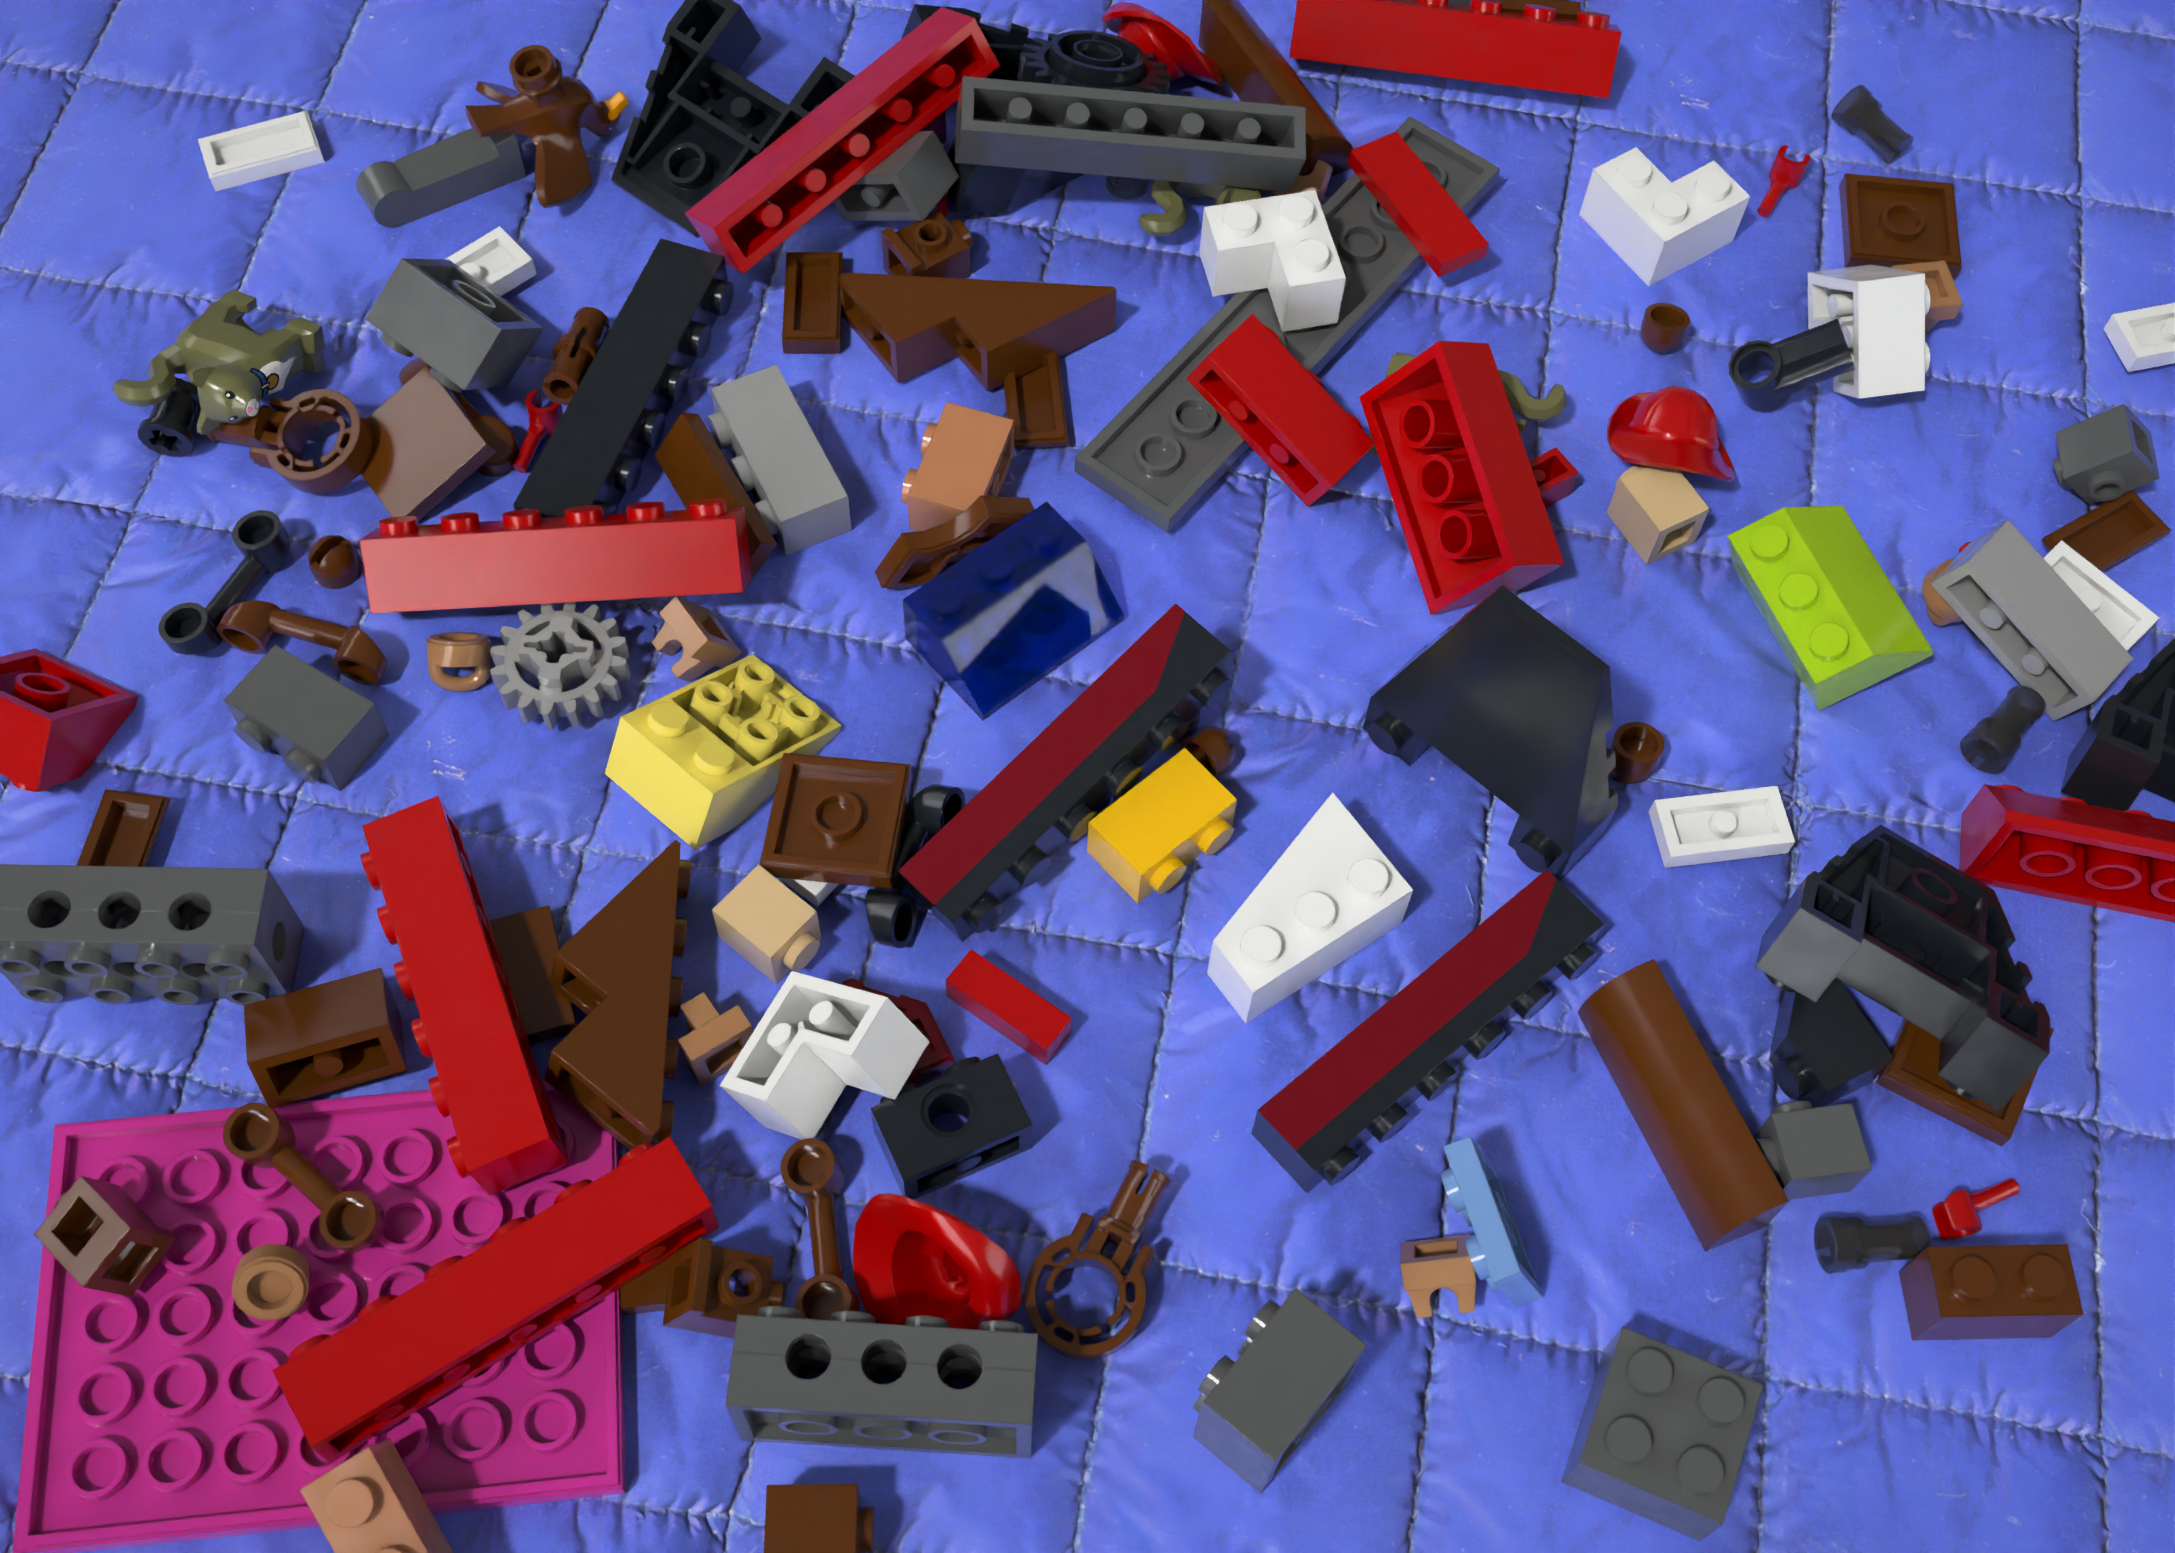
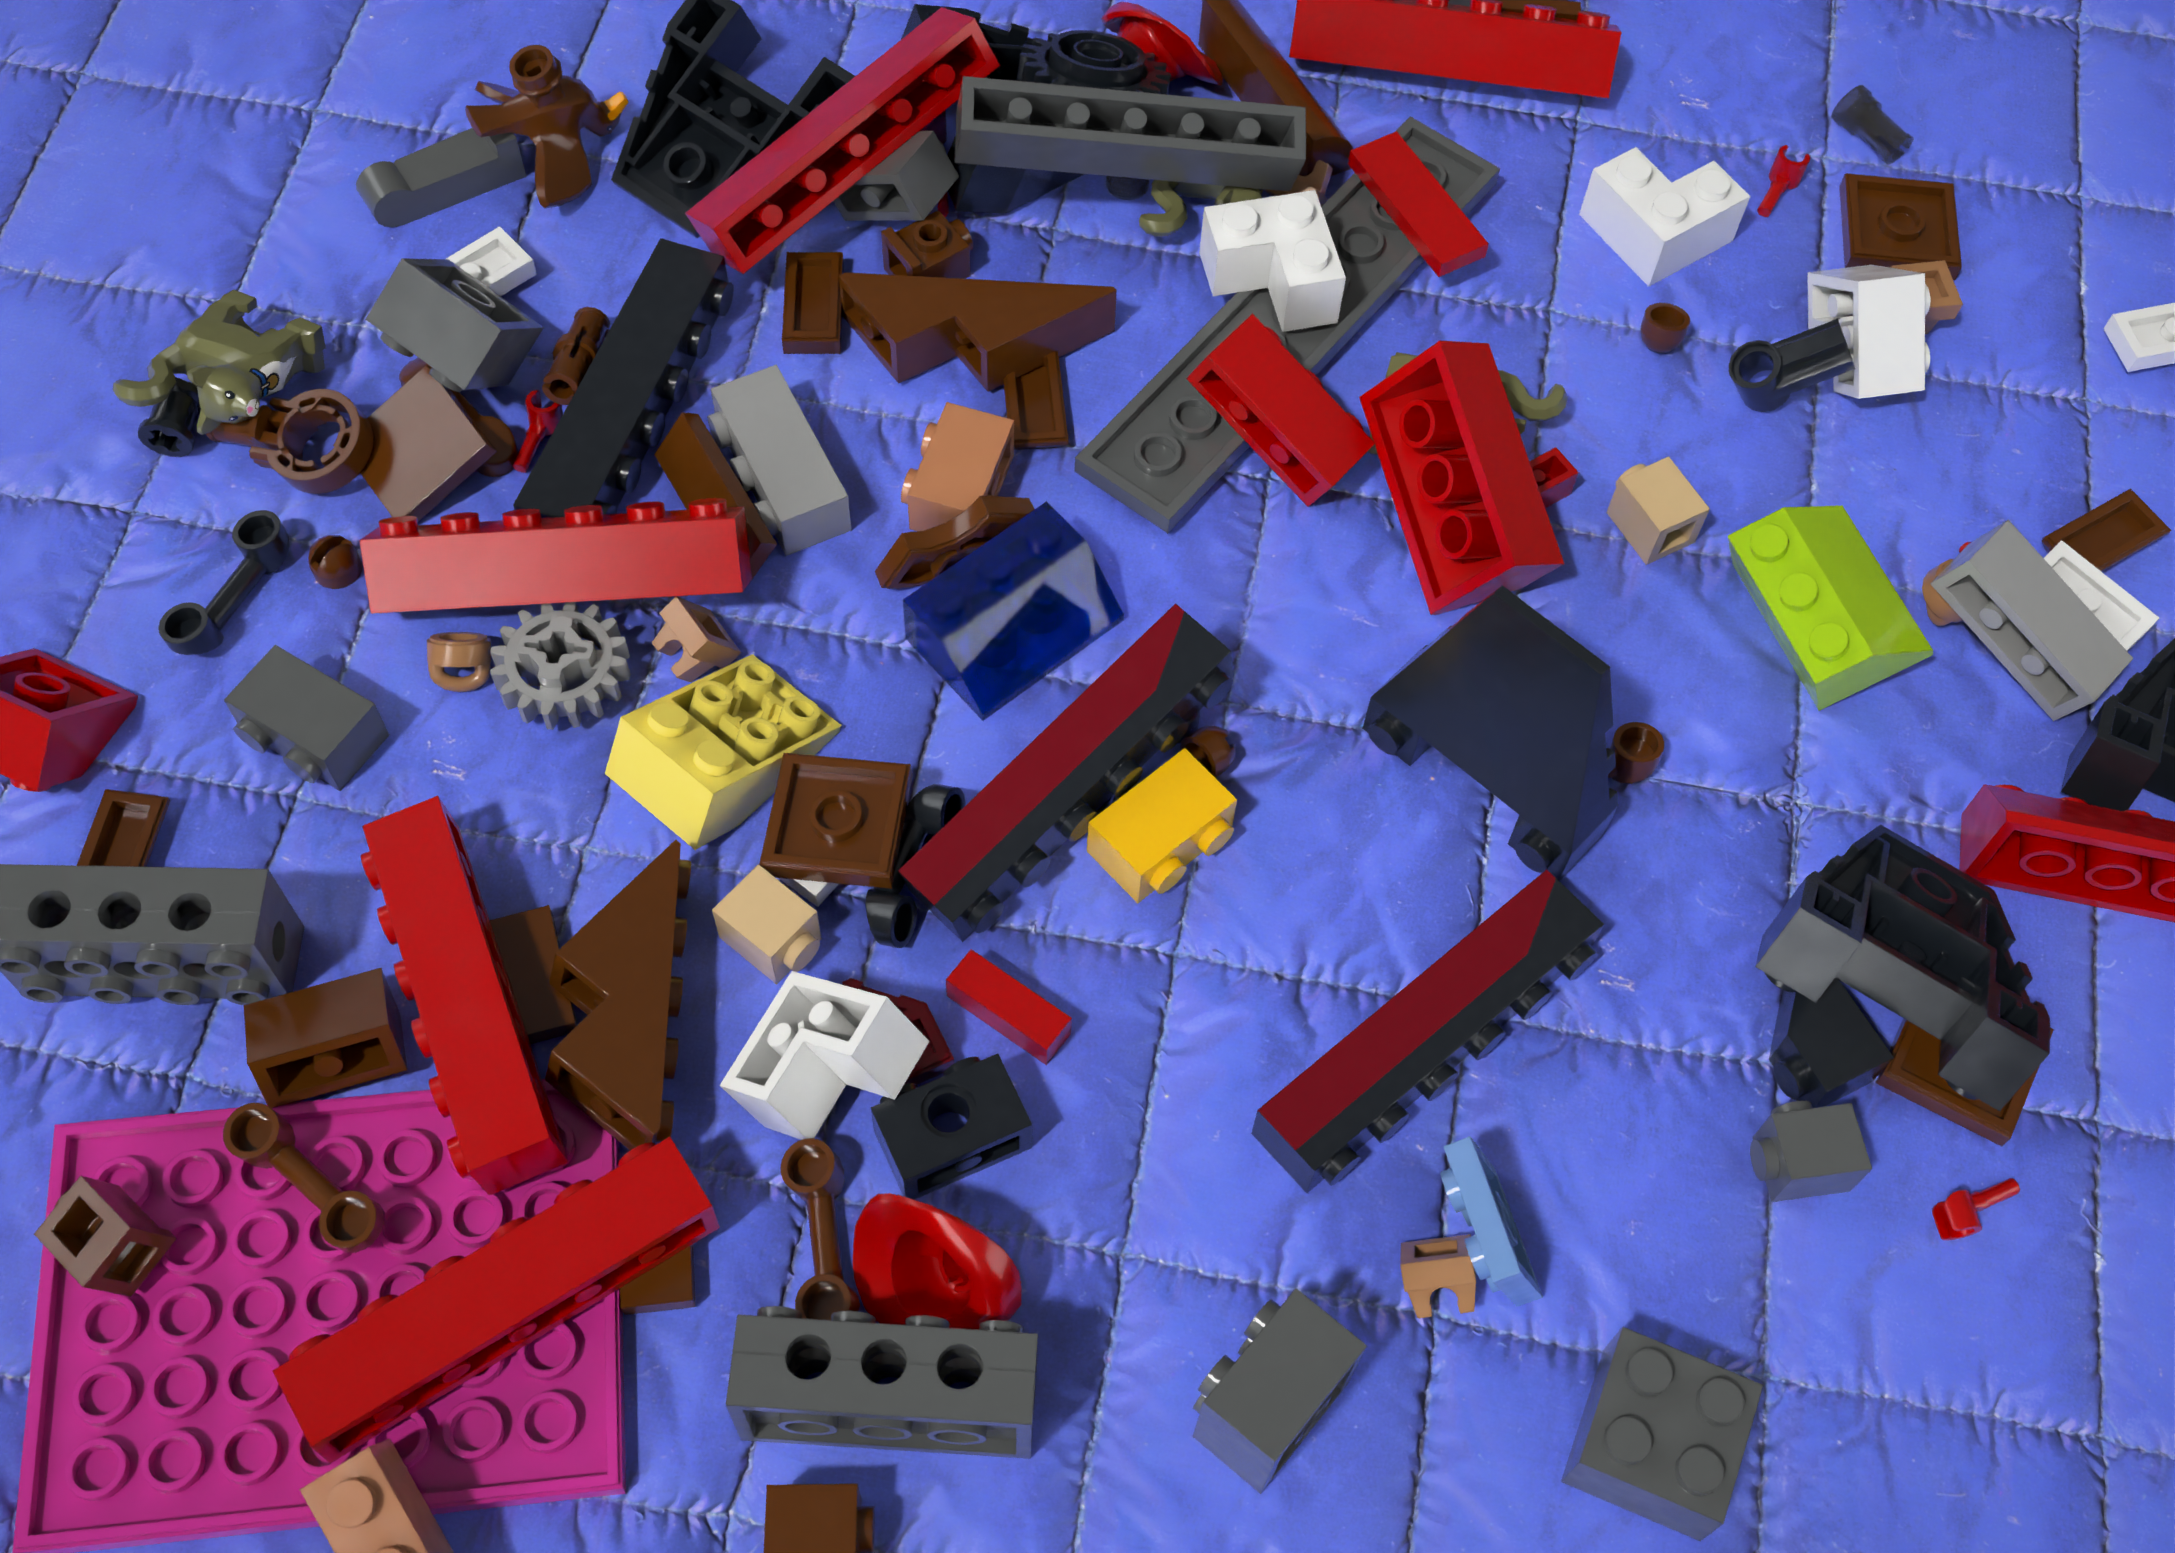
white tile [198,111,325,192] -> none
reddish brown bar [216,601,388,685] -> none
medium nougat tile [232,1244,310,1320] -> none
reddish brown brick [663,1238,783,1339] -> none
medium nougat tile [678,992,753,1087] -> none
reddish brown pin [1025,1160,1172,1360] -> none
white wedge [1207,792,1413,1023] -> none
reddish brown brick [1578,959,1789,1252] -> none
red hat [1607,386,1735,482] -> none
white plate [1649,786,1795,868] -> none
clear smoke pin [1814,1215,1929,1274] -> none
reddish brown brick [1899,1244,2084,1341] -> none
clear smoke pin [1960,686,2046,774] -> none
dark grey brick [2053,404,2160,506] -> none

